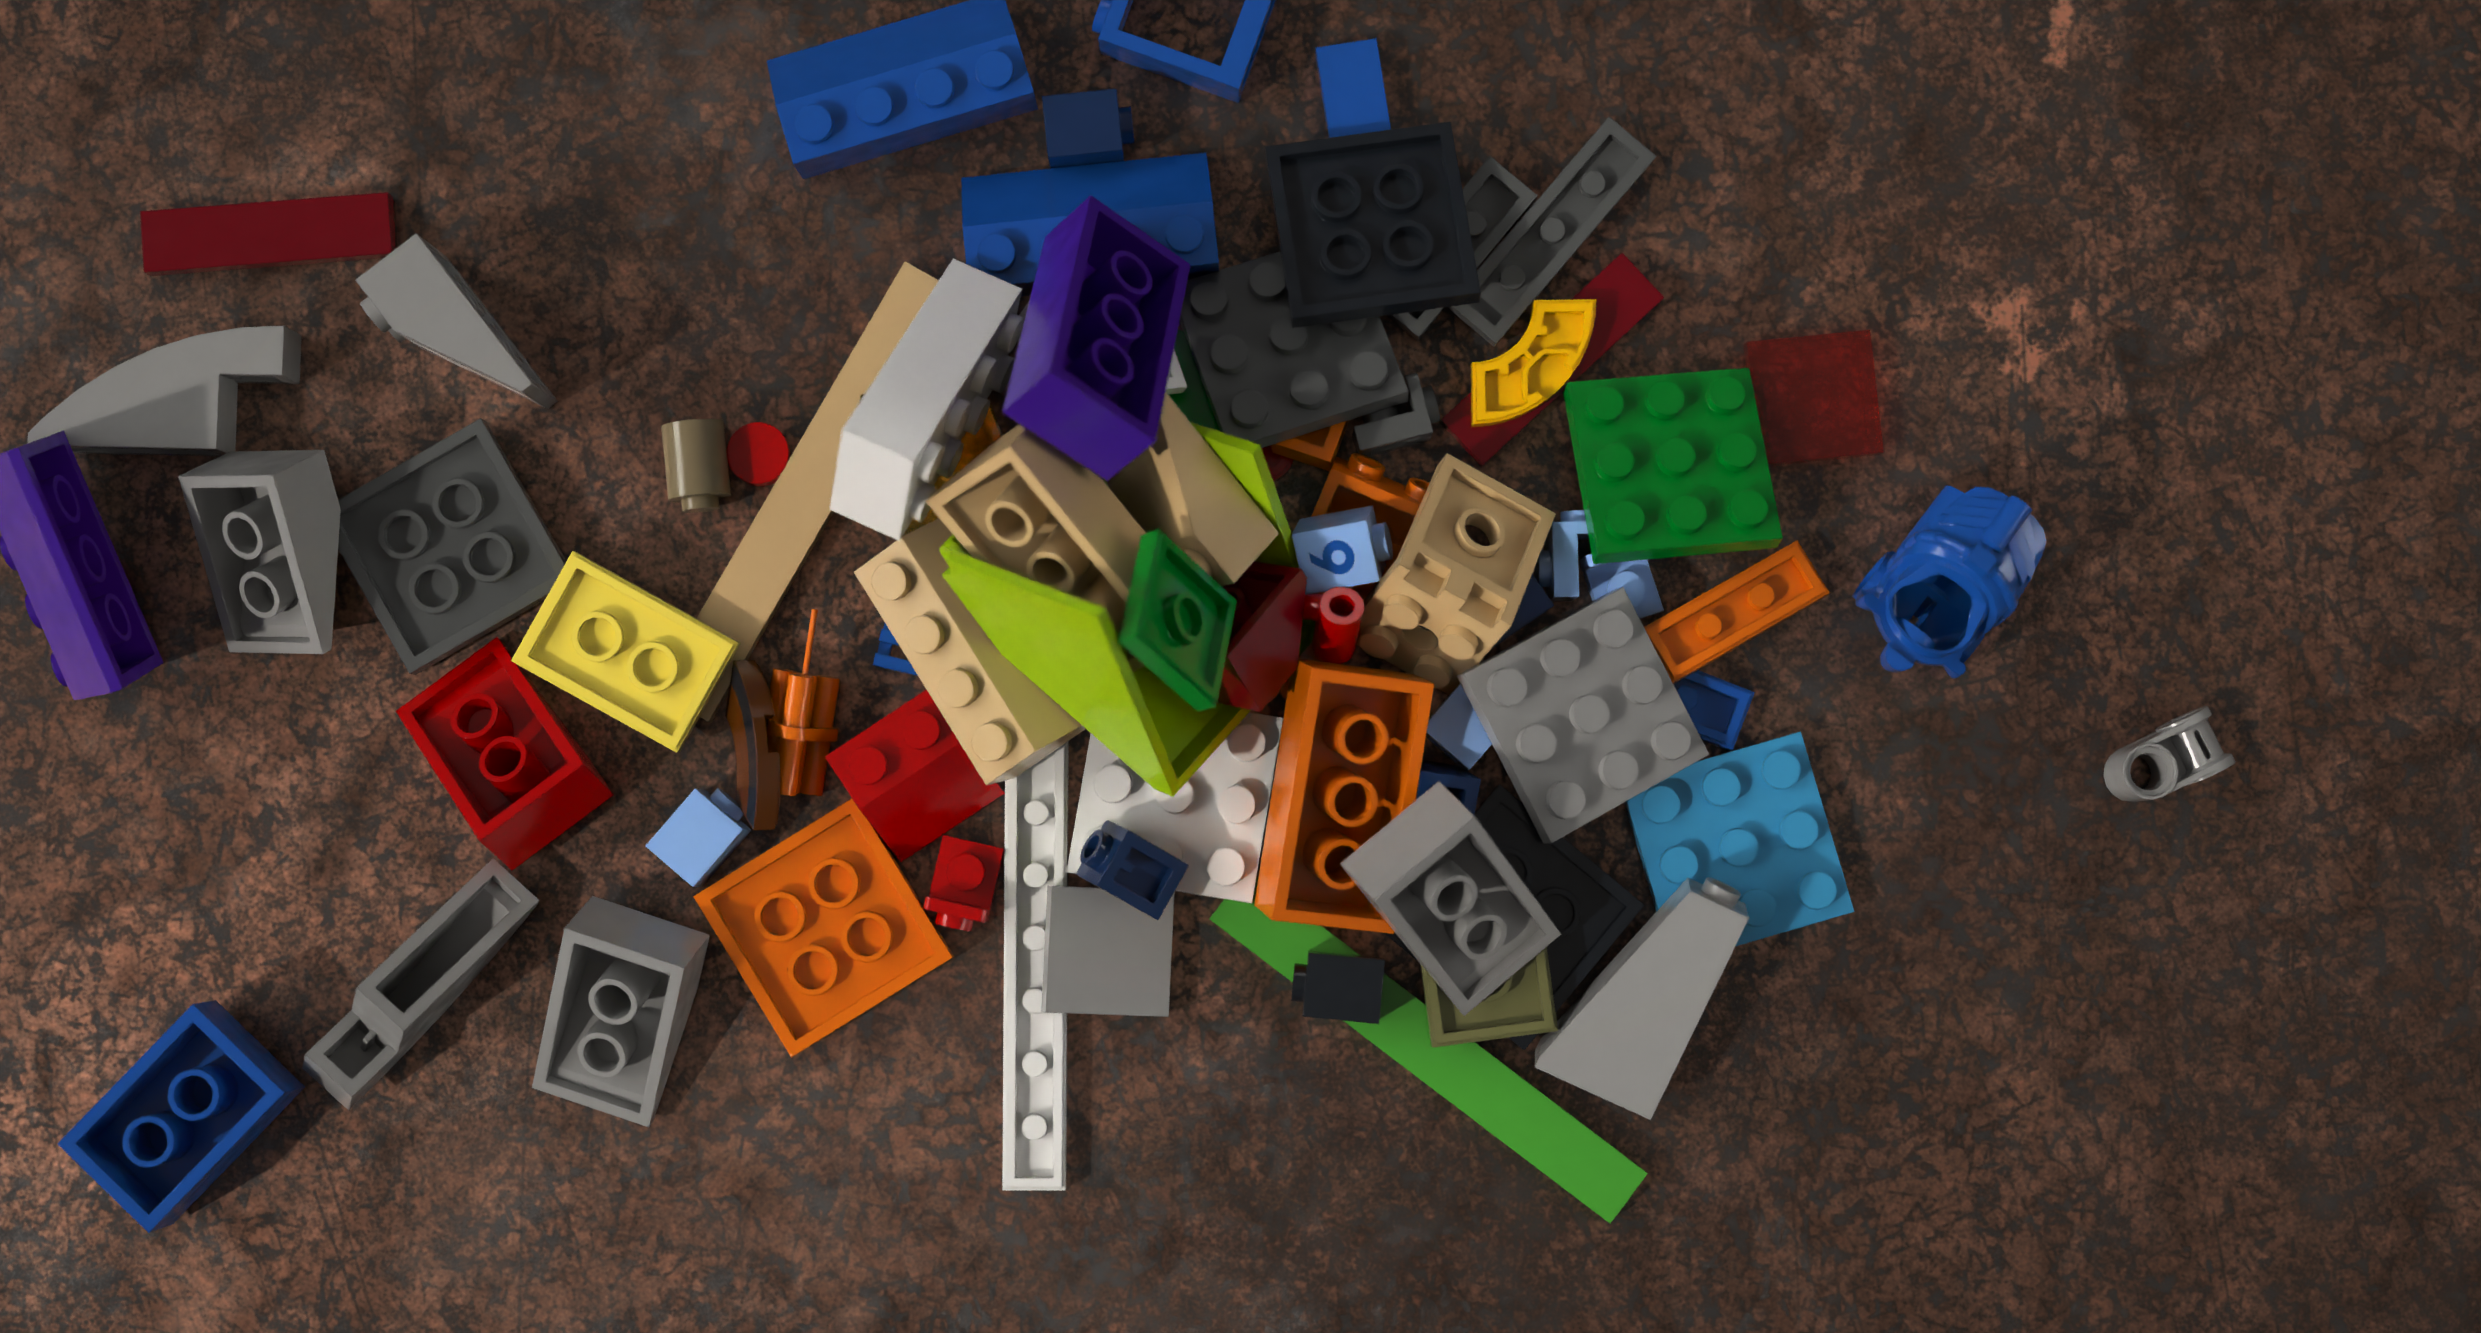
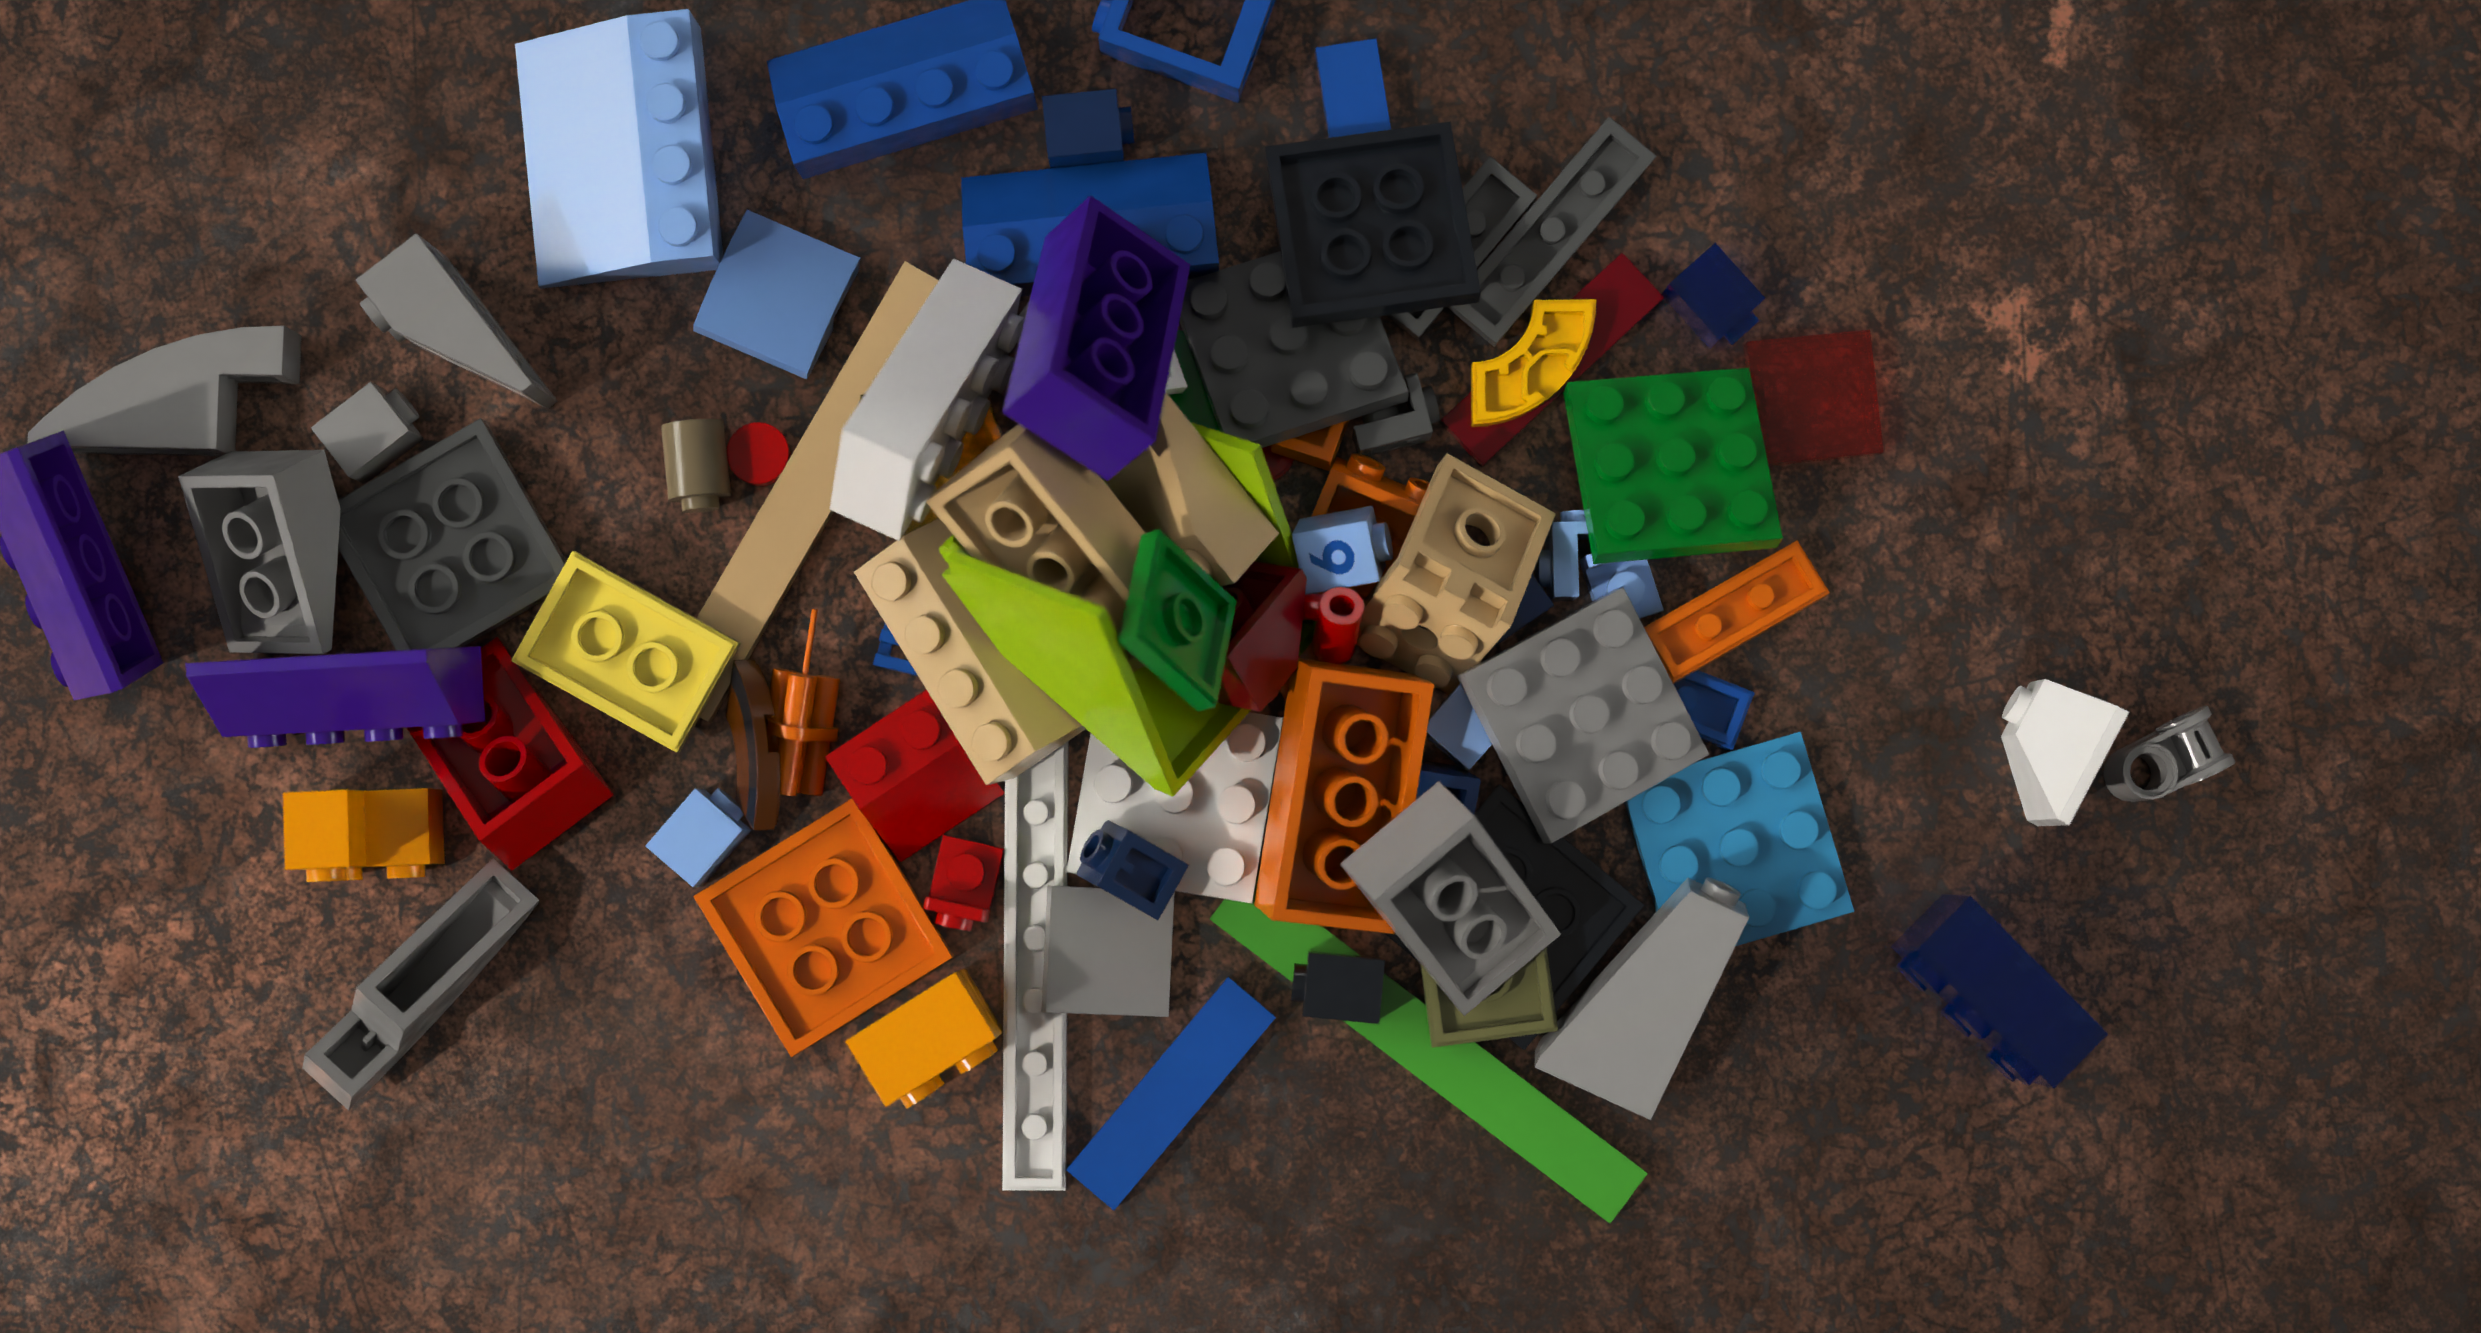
blue brick [58,1000,305,1233] -> none
dark red tile [140,192,396,276] -> none
light grey slope [532,896,710,1127] -> none
blue helmet [1852,485,2047,679] -> none
none -> dark purple slope [186,646,485,748]
none -> light orange brick [283,788,445,882]
none -> light grey brick [311,382,424,484]
none -> light blue slope [515,9,723,289]
none -> medium blue slope [693,210,860,379]
none -> light orange brick [845,968,1003,1109]
none -> blue tile [1066,976,1276,1210]
none -> clear blue brick [1661,243,1765,349]
none -> clear blue brick [1891,894,2108,1089]
none -> white slope [2001,679,2129,826]

